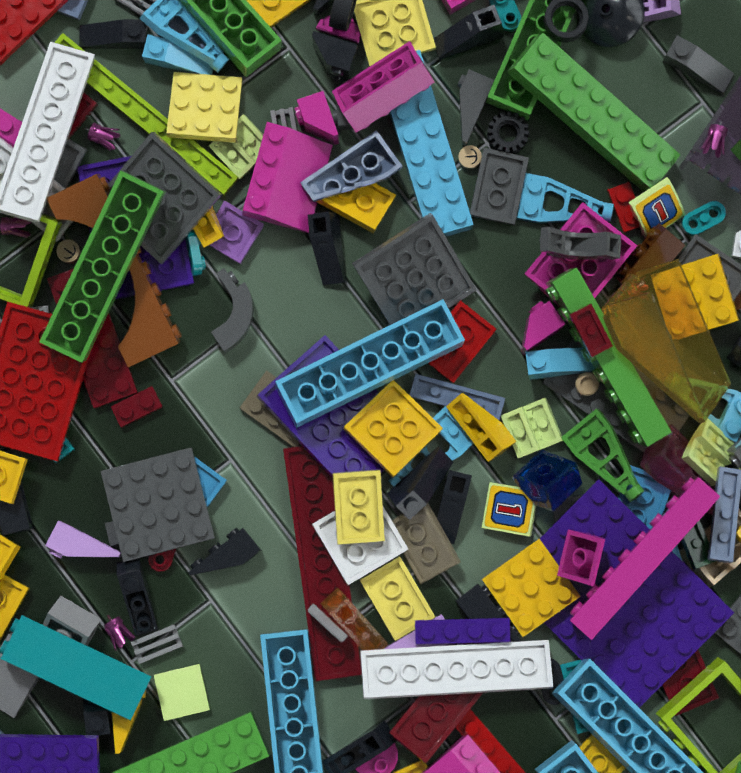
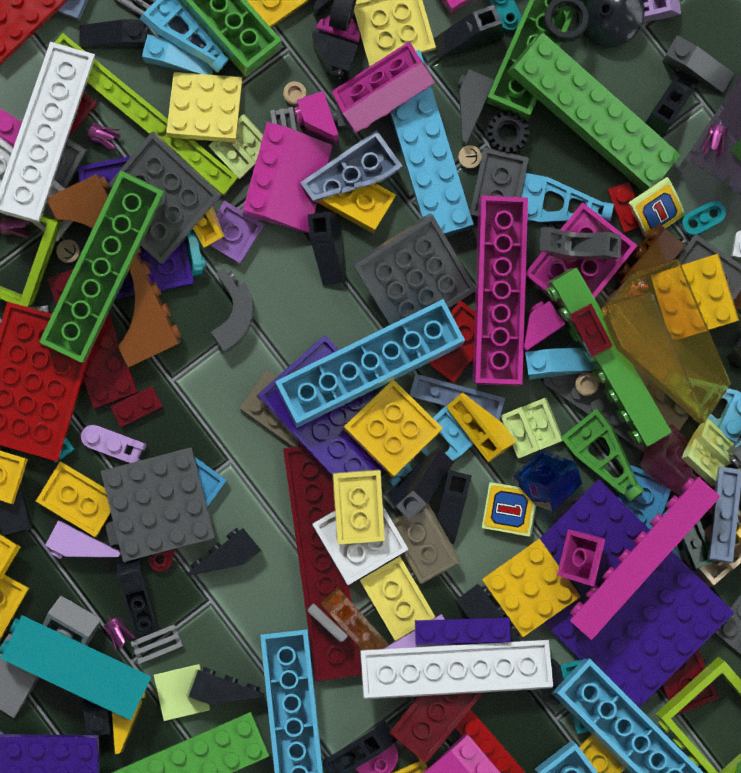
none -> yellow plate [36,461,111,537]
none -> lavender plate [81,425,147,463]
none -> black slope [187,667,264,705]
none -> tan tile [283,82,306,106]
none -> dark pink brick [472,196,528,386]
none -> black slope [645,70,699,138]

